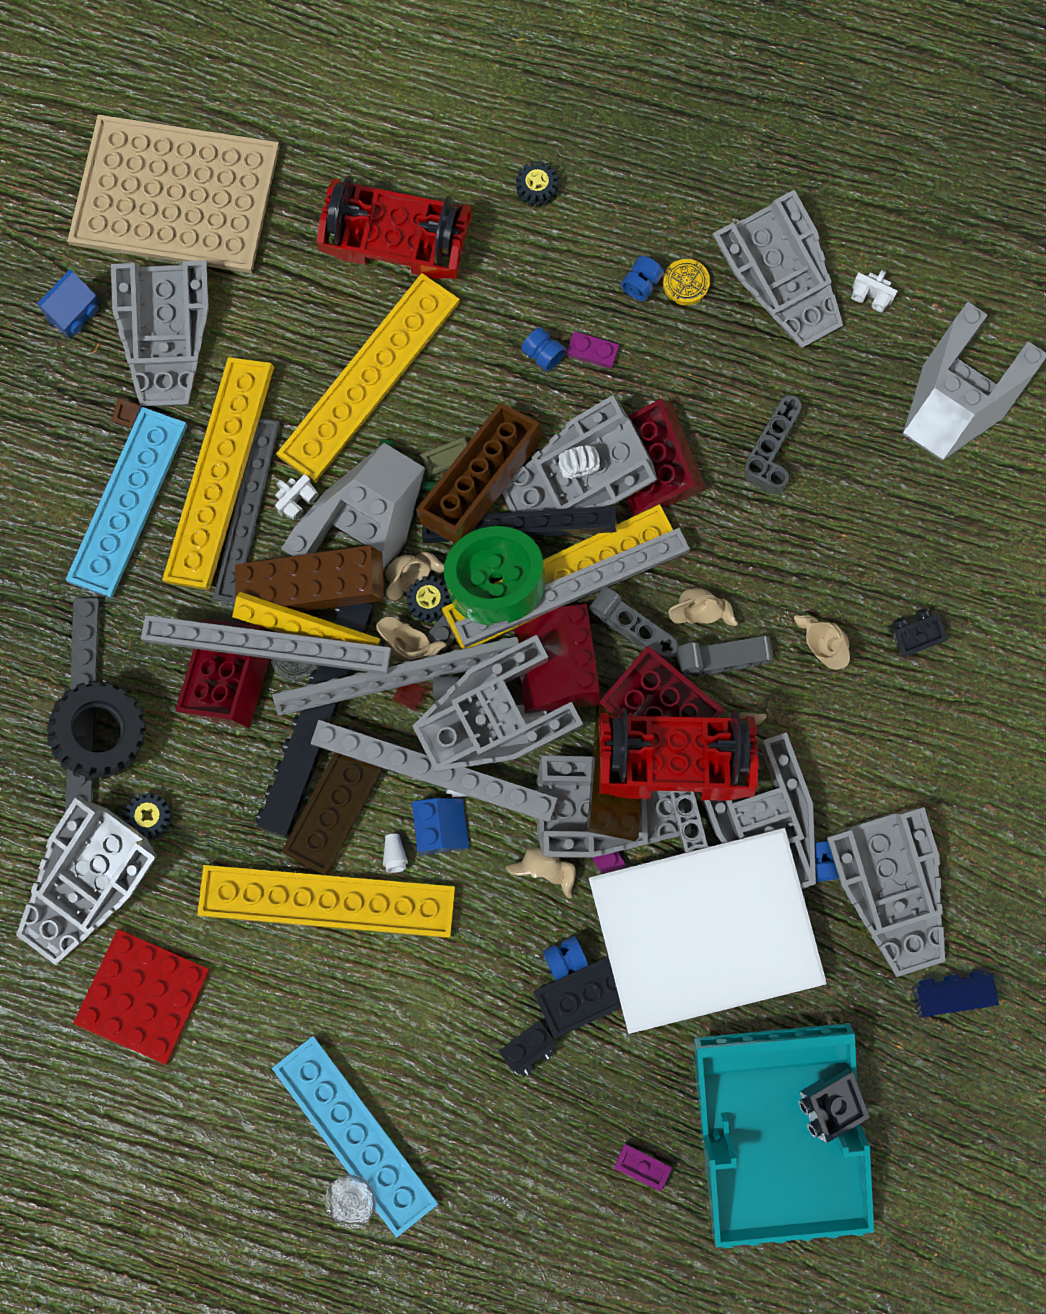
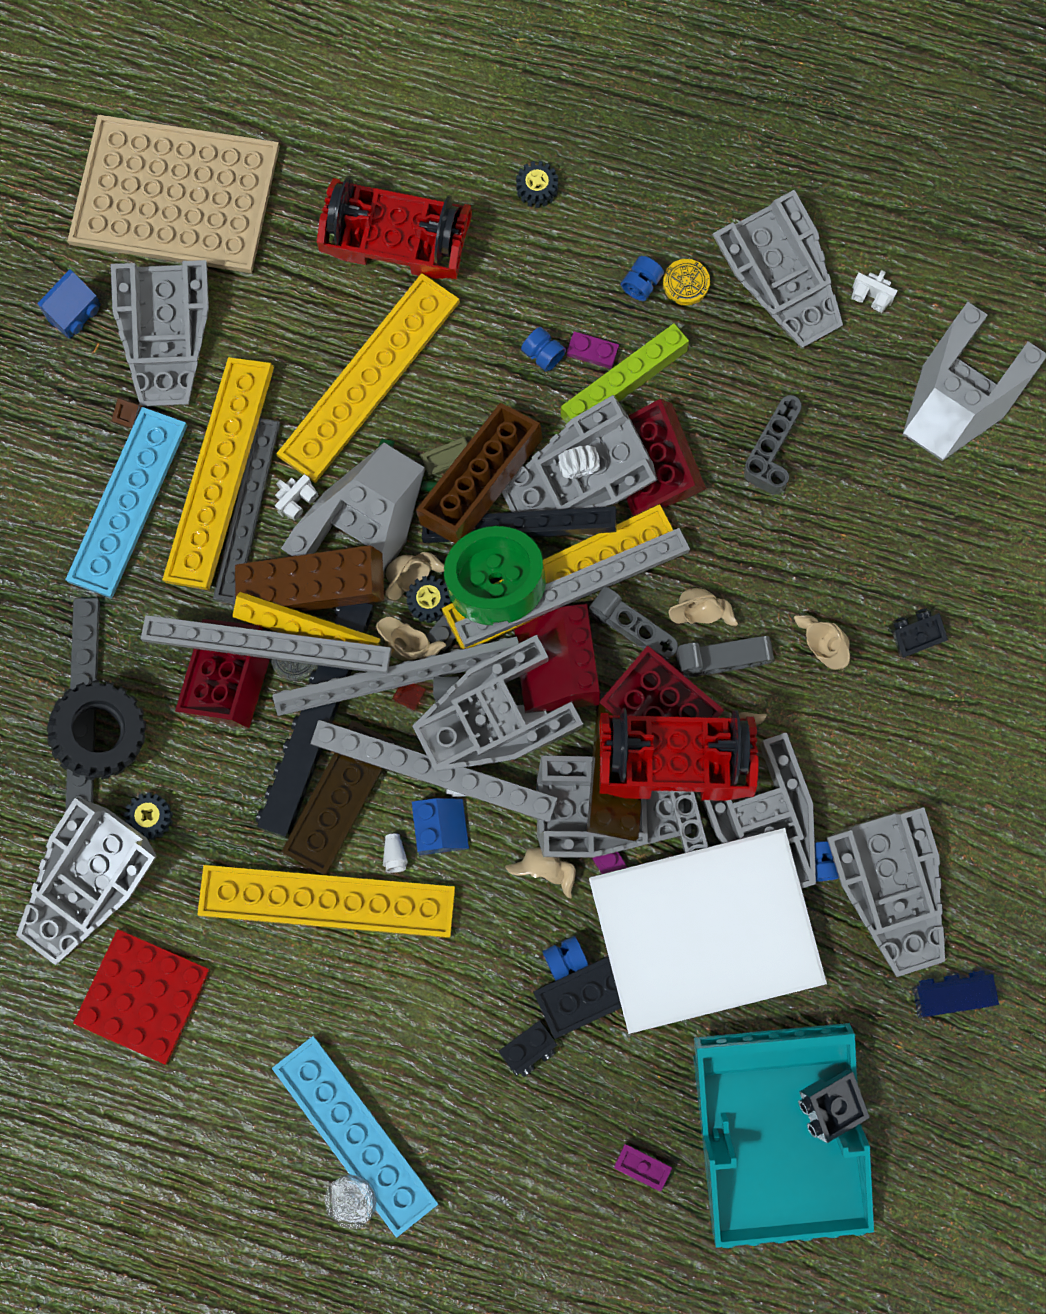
none -> lime brick [561,323,689,424]

